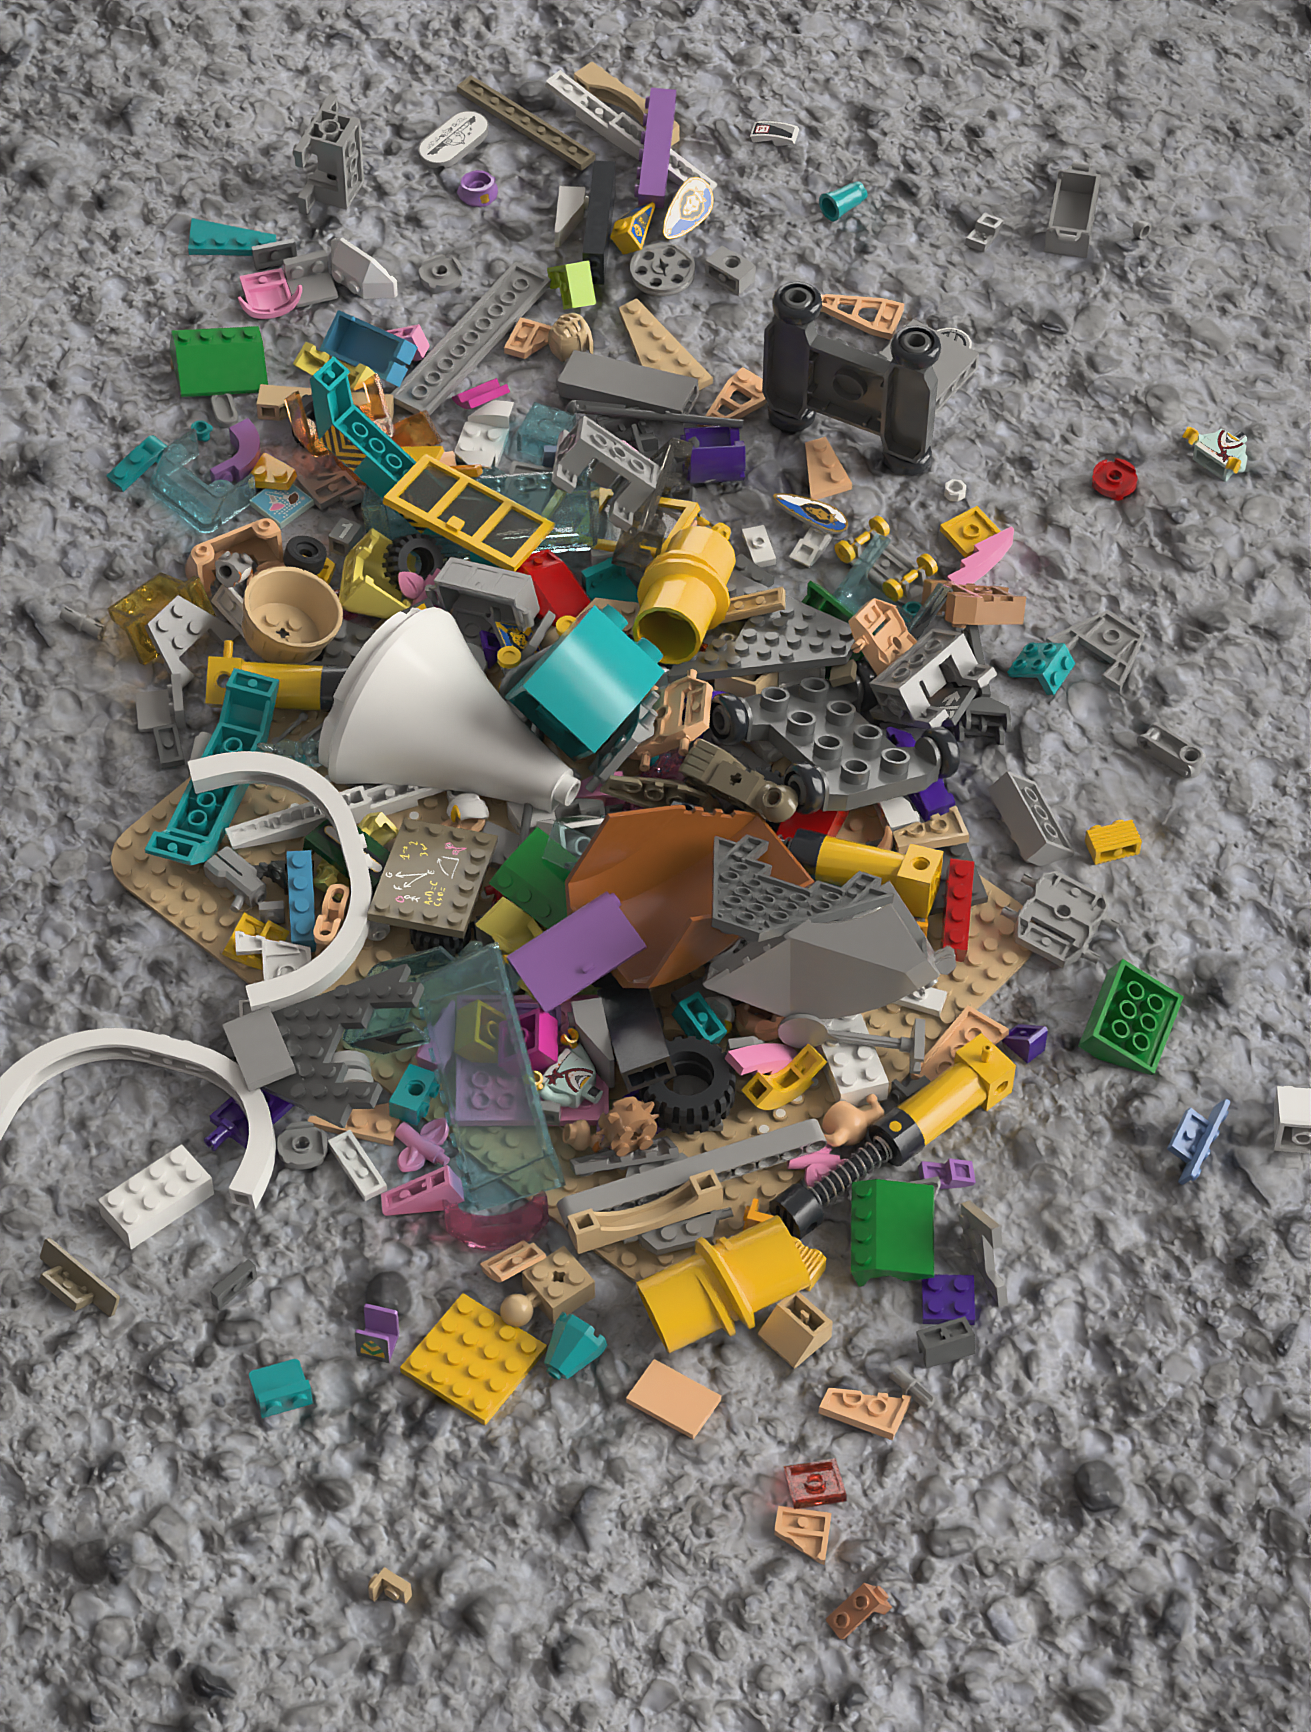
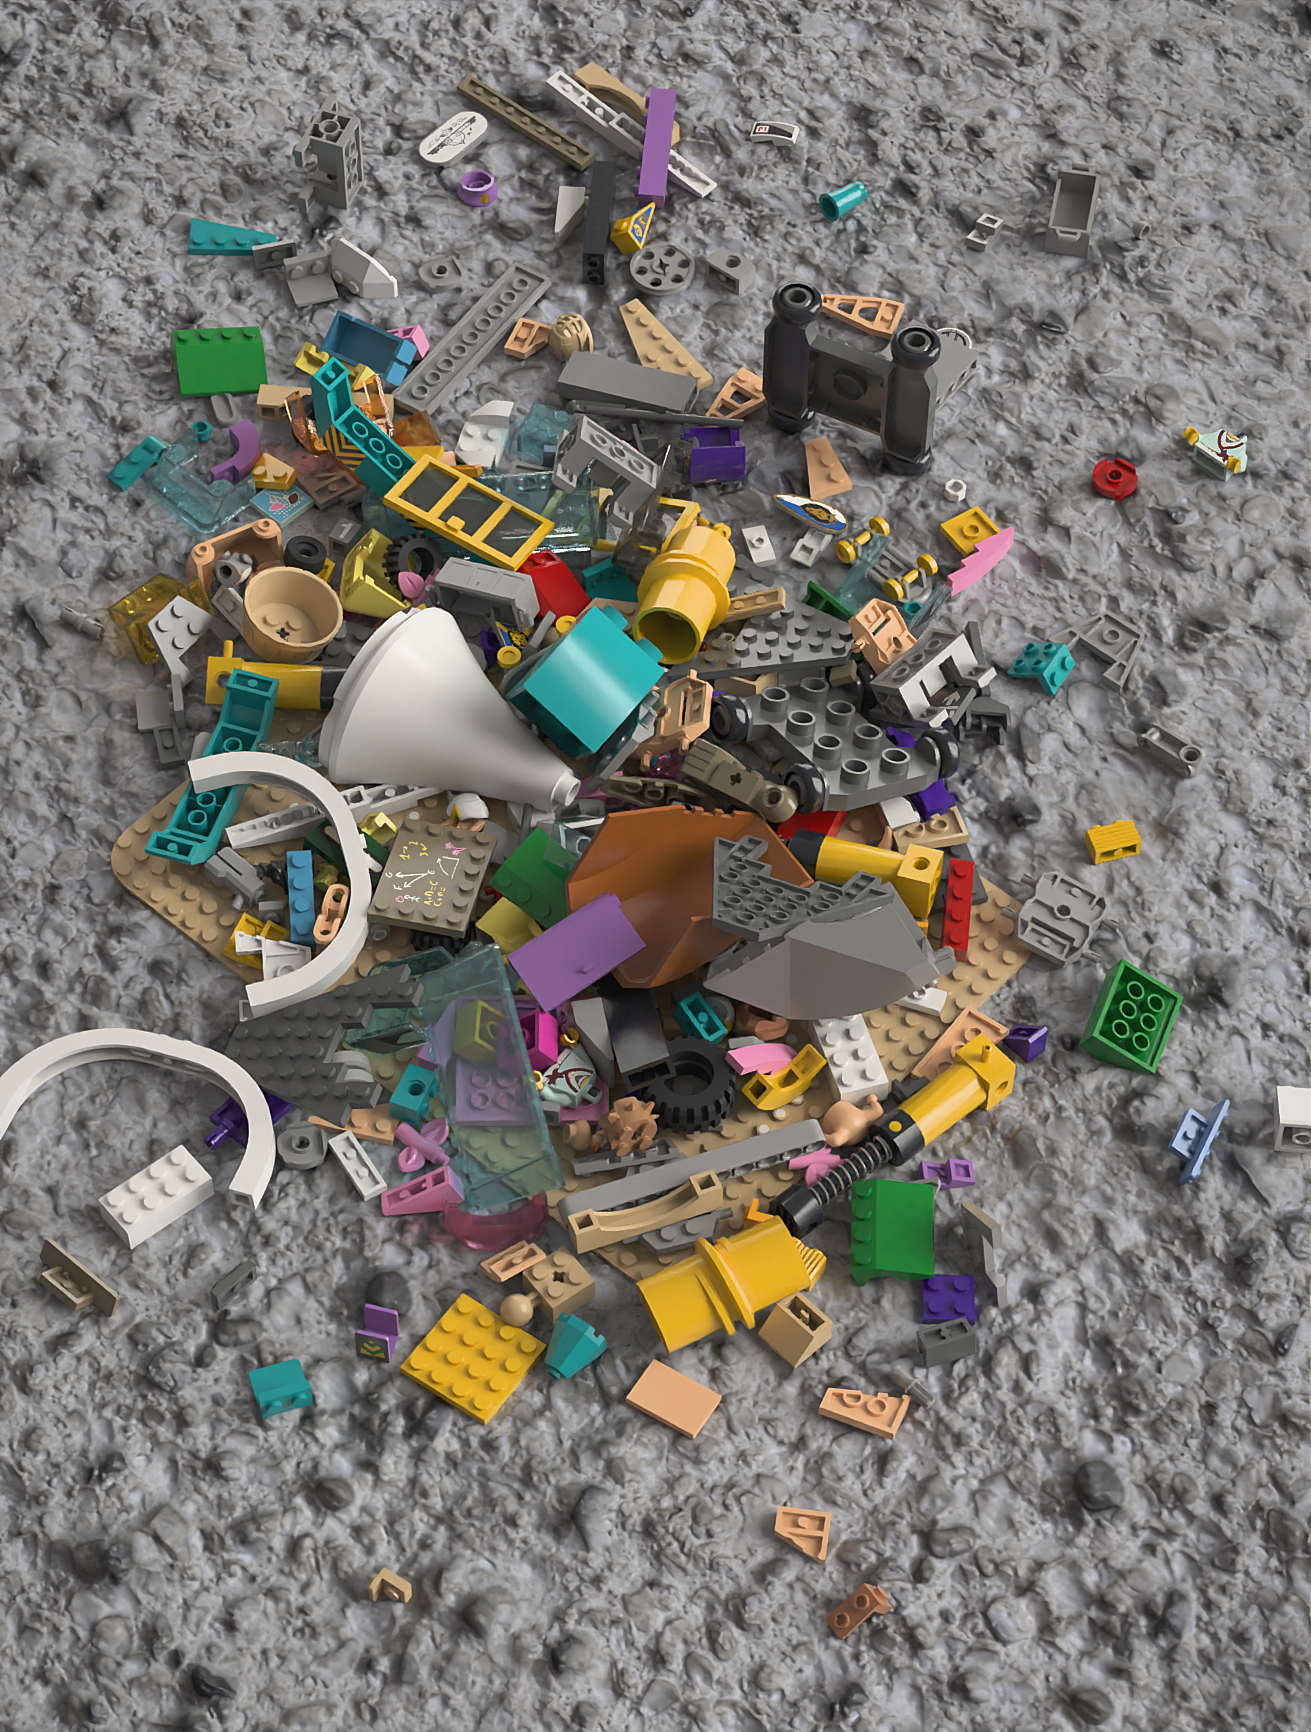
light grey tile [222,1006,297,1091] -> none
bright pink piece [238,268,302,319] -> none
light grey hinge [272,712,308,747] -> none
dark pink slope [452,378,510,409] -> none
panel [547,261,596,310] -> none
shield [662,177,713,239] -> none
light grey piece [778,1014,925,1074] -> none
clear red tile [783,1458,847,1509] -> none
medium nougat wedge [921,579,1026,628] -> none
light grey slope [987,771,1075,866] -> none

